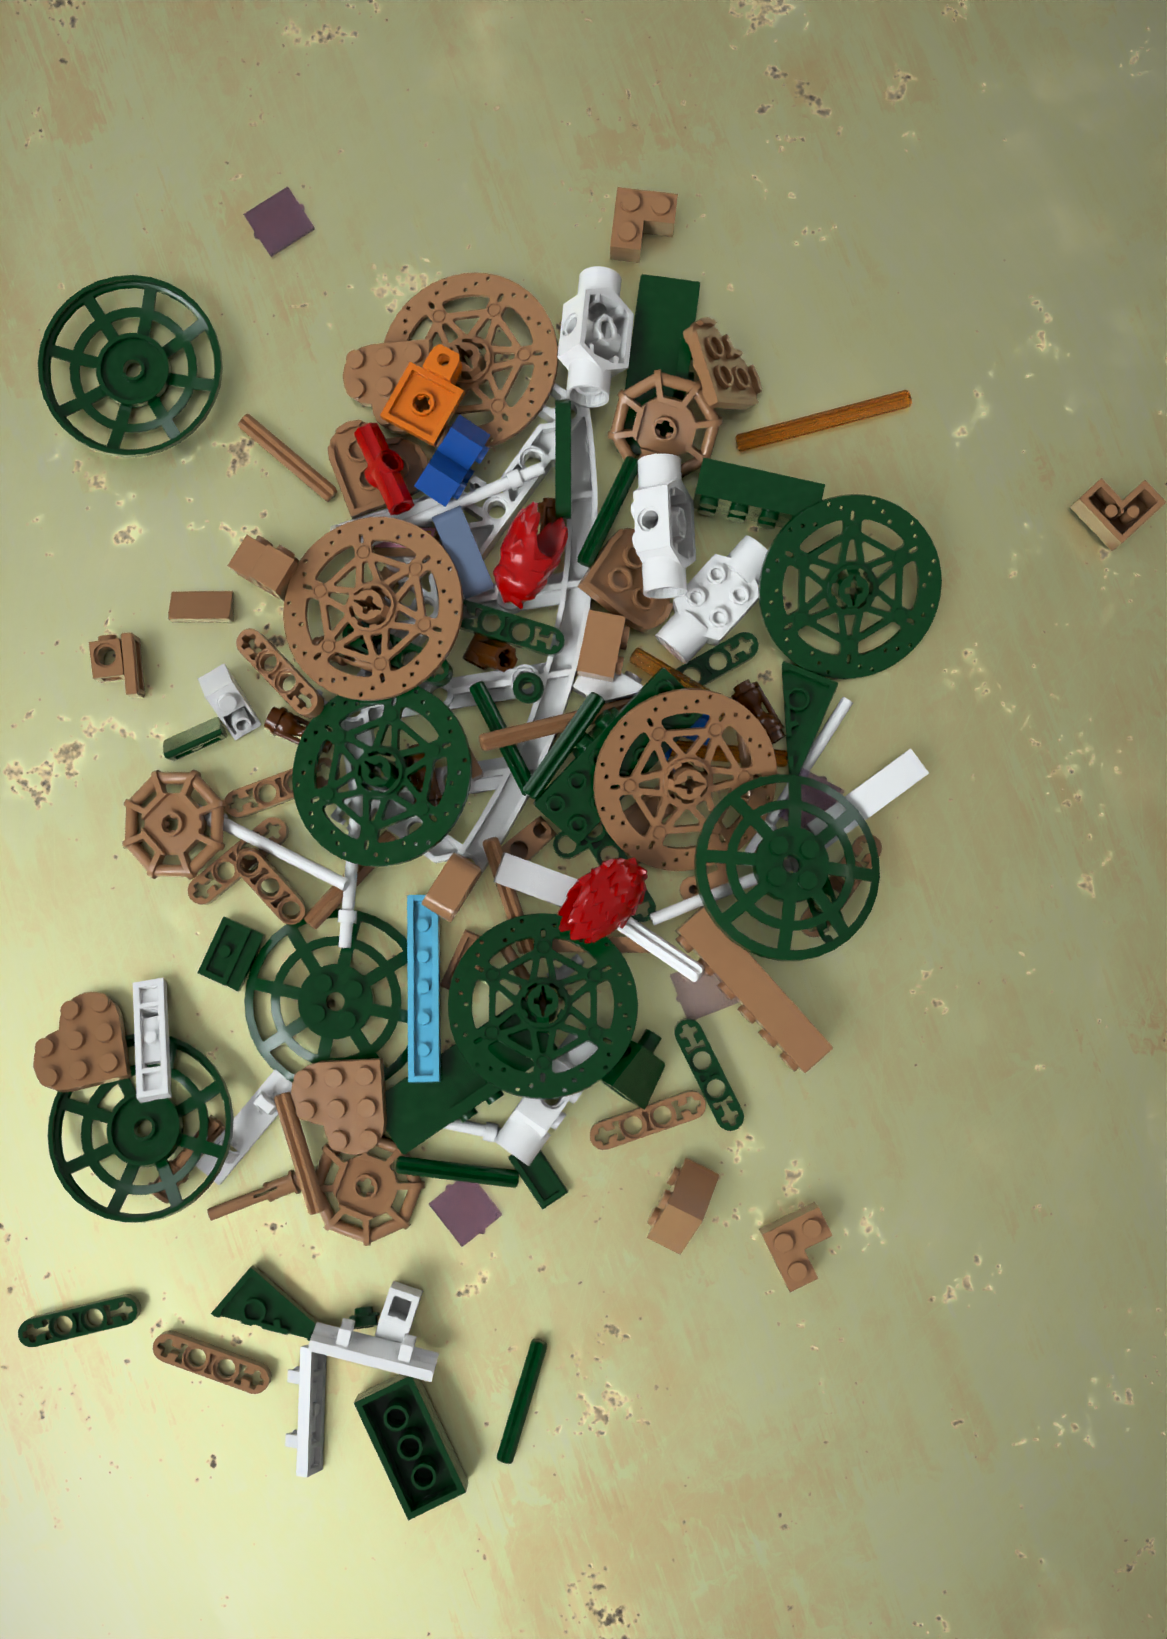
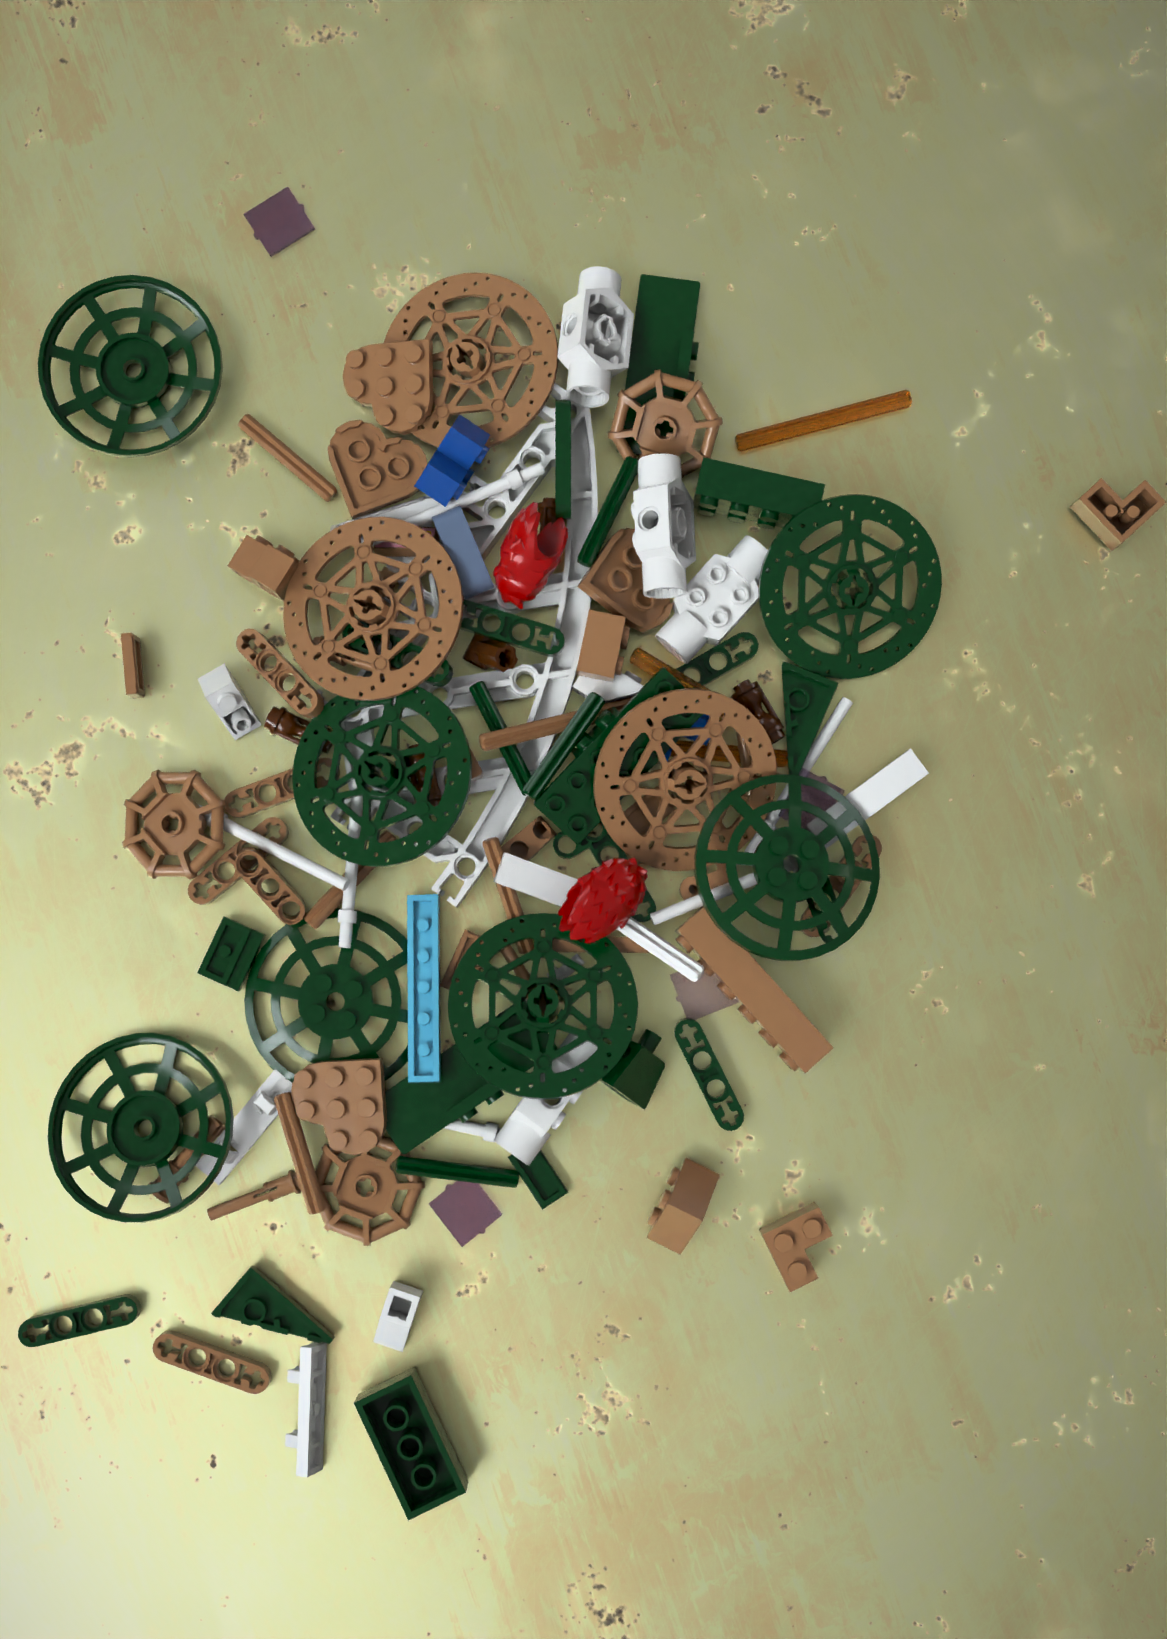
medium nougat plate [33,992,132,1092] -> none
medium nougat brick [89,635,125,683] -> none
white hinge [133,978,172,1103] -> none
dark green slope [163,717,228,762] -> none
medium nougat slope [168,591,234,623] -> none
white hinge [308,1318,439,1382] -> none
dark green plate [349,1306,380,1329] -> none
red piece [354,423,415,515] -> none
orange plate [380,344,465,447] -> none
medium nougat beam [421,852,482,923] -> none
dark green axle [497,1339,547,1464] -> none
dark green plate [513,672,544,704] -> none
medium nougat beam [590,1090,706,1150] -> none
medium nougat brick [610,187,678,263] -> none
medium nougat plate [683,317,762,410] -> none

